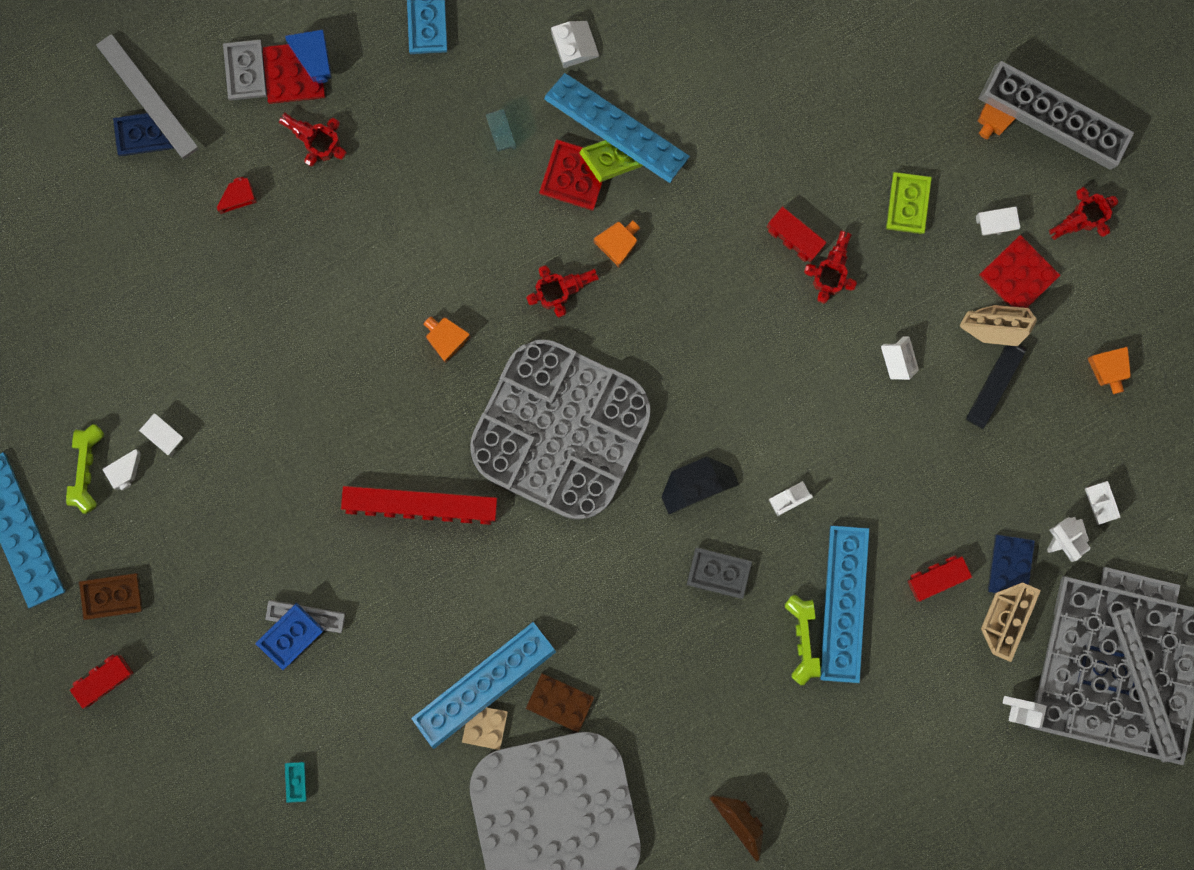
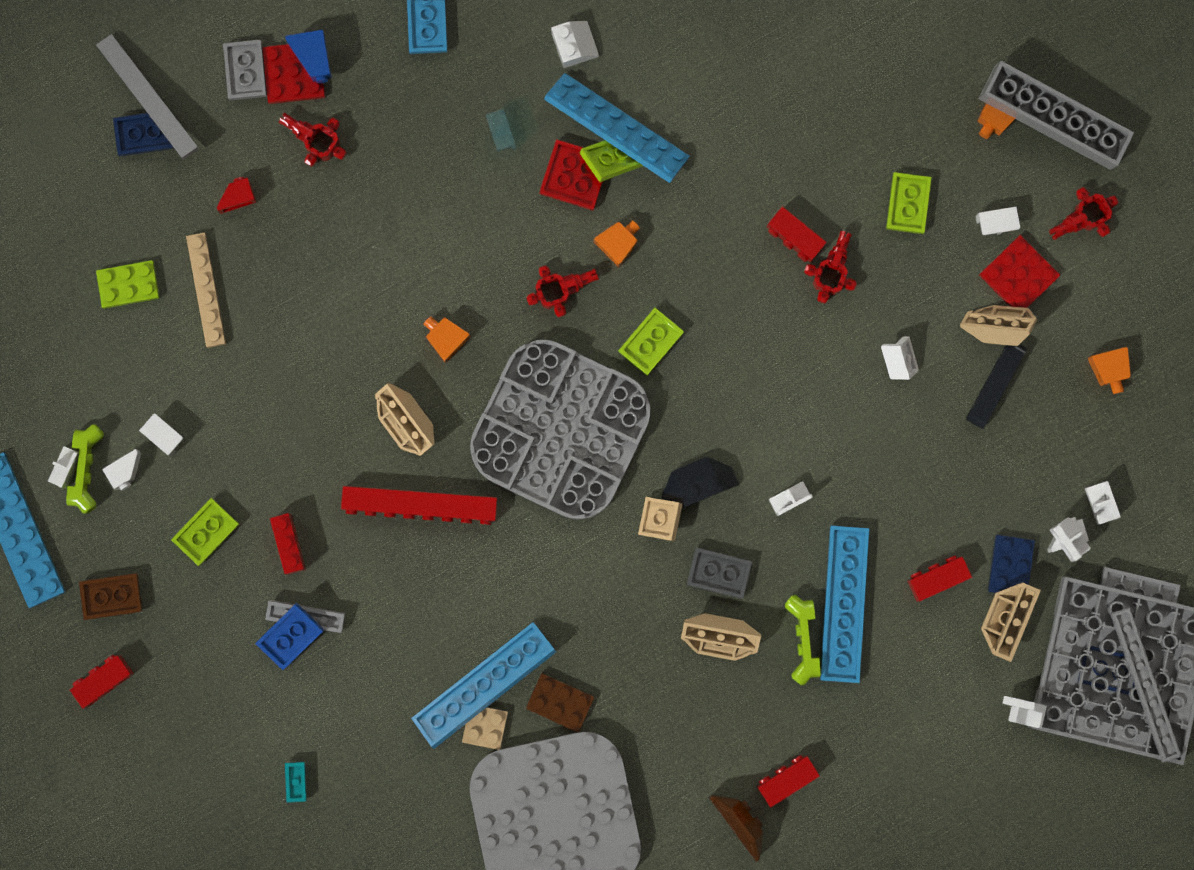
none -> white panel [48,446,79,489]
none -> lime plate [96,260,160,309]
none -> lime plate [171,498,240,567]
none -> tan plate [186,233,226,348]
none -> red brick [270,513,306,575]
none -> tan wedge [375,383,434,456]
none -> lime plate [618,308,684,376]
none -> tan plate [638,497,682,542]
none -> tan wedge [681,613,761,661]
none -> red brick [757,755,820,808]

